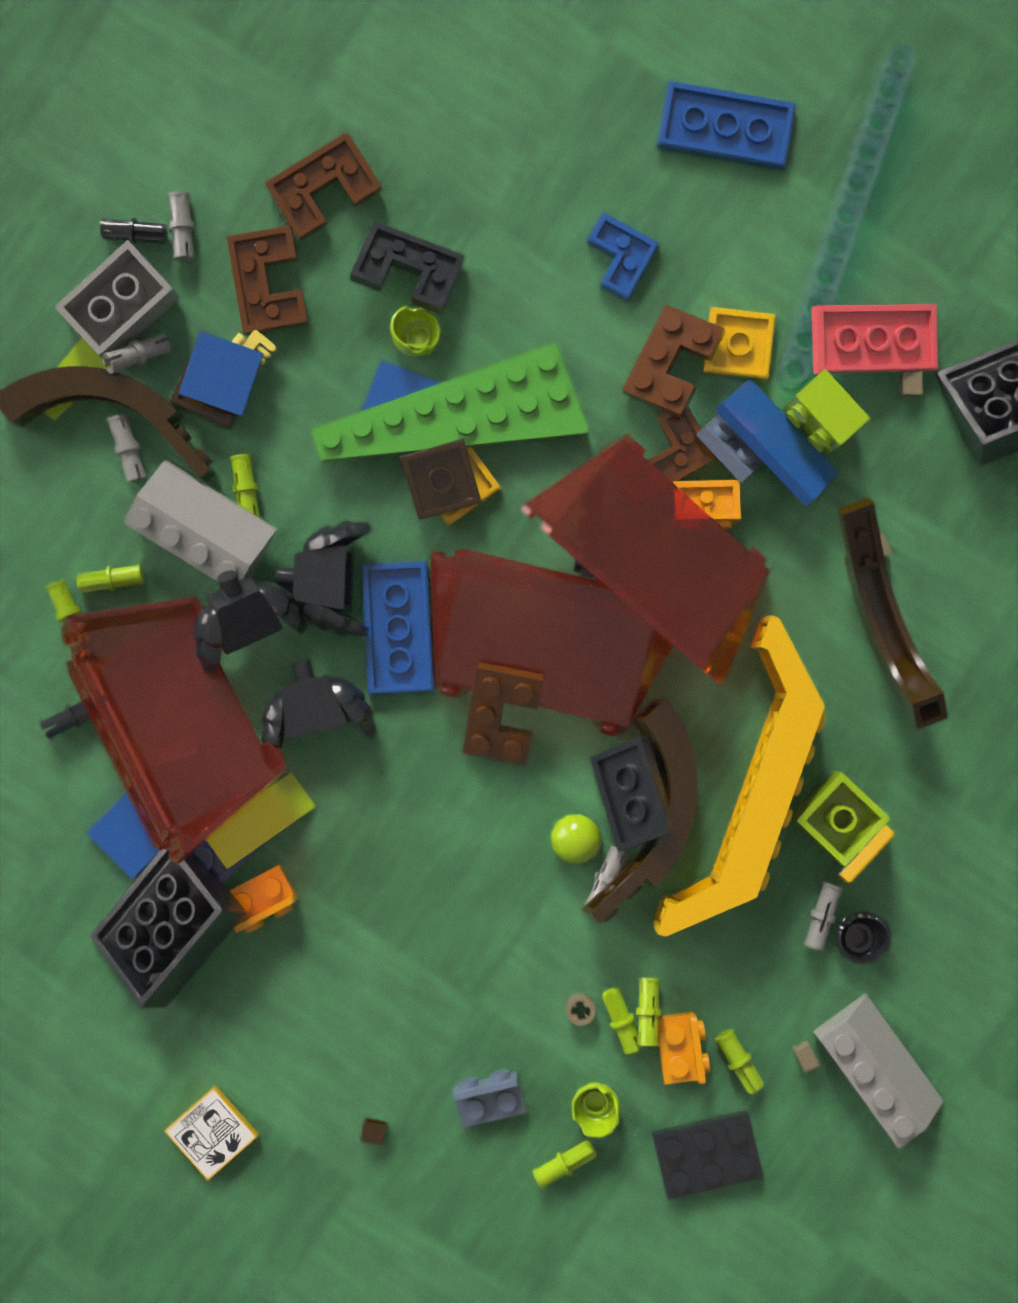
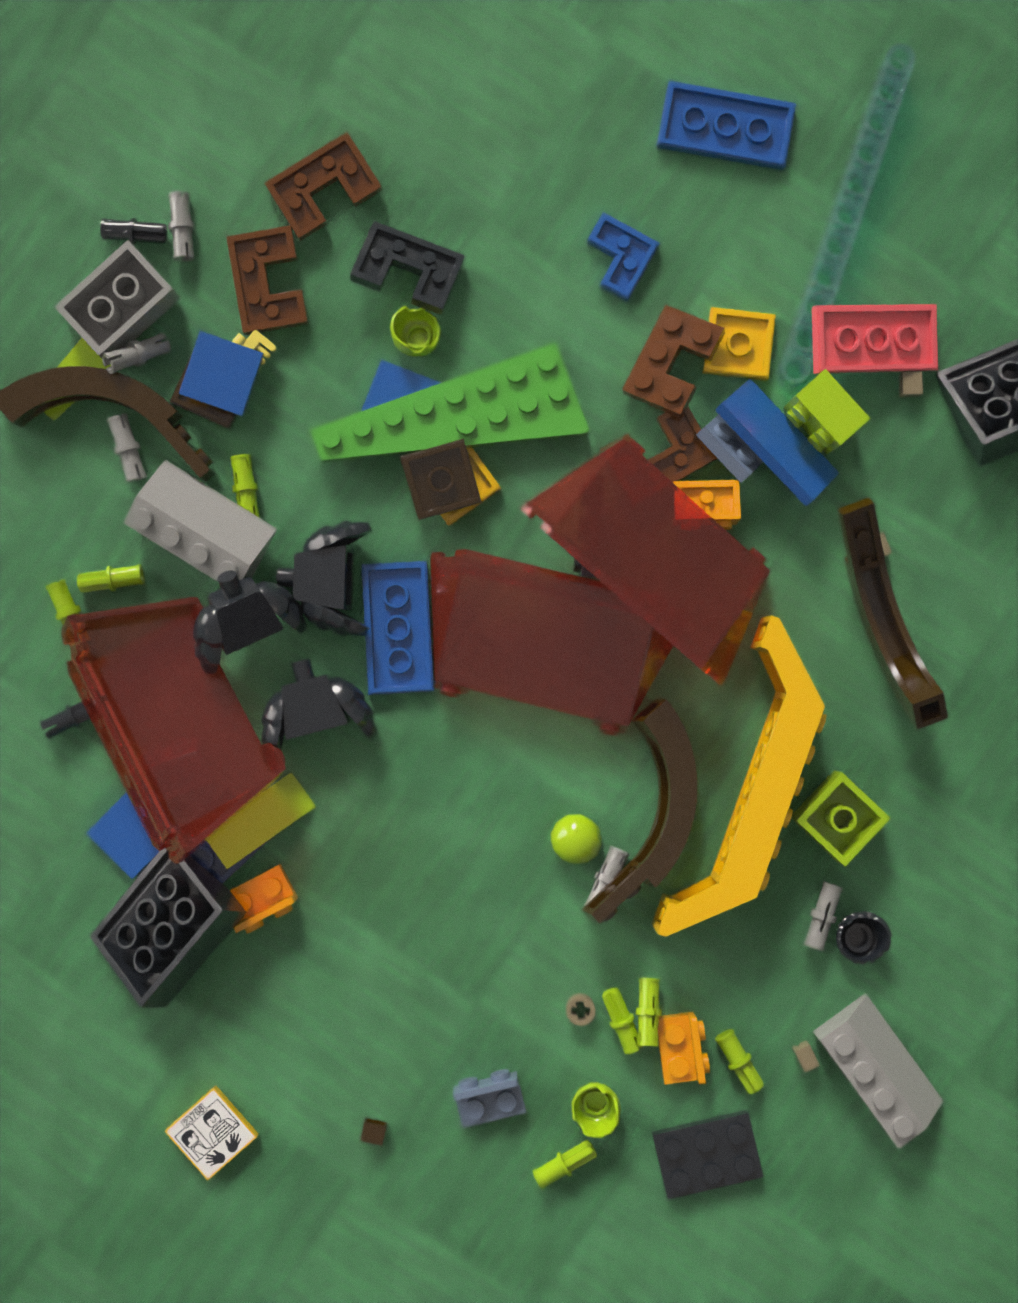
reddish brown plate [462,662,544,766] -> none
black plate [590,736,677,852] -> none
yellow tile [836,825,895,883] -> none

